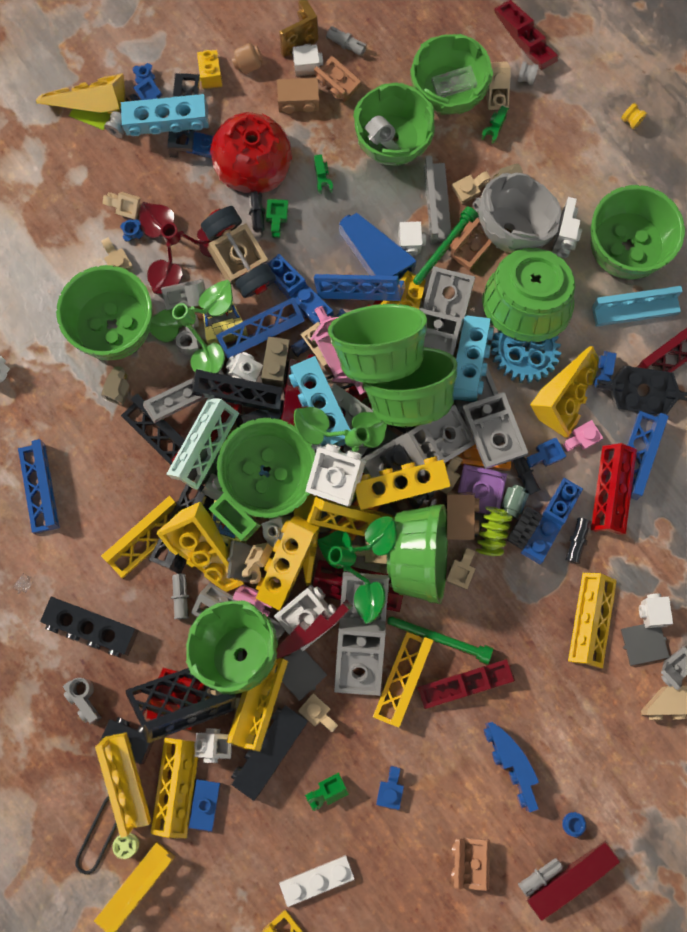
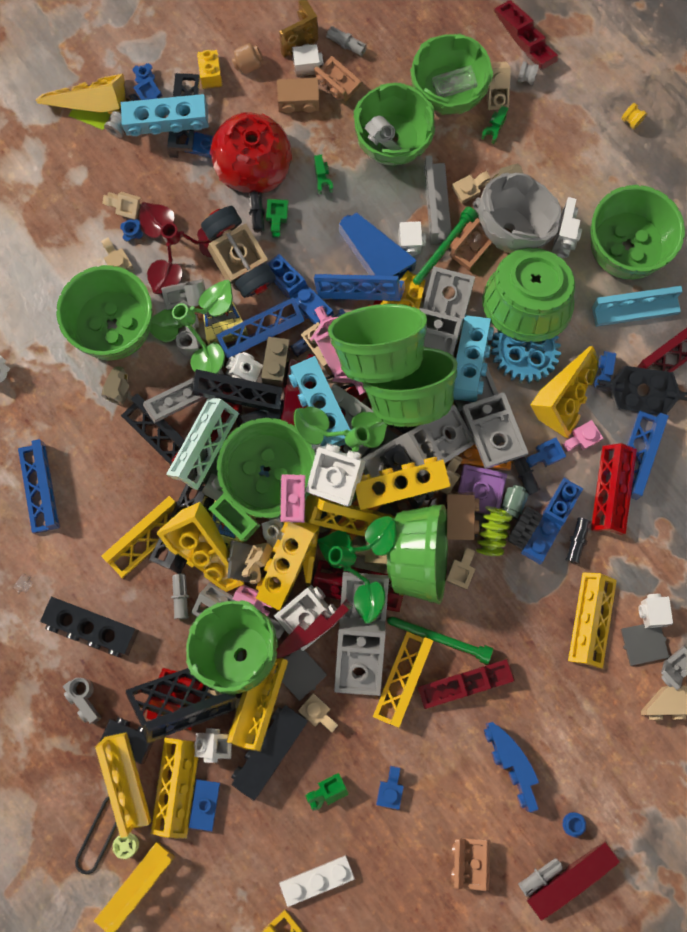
none -> bright pink plate [280,475,305,522]

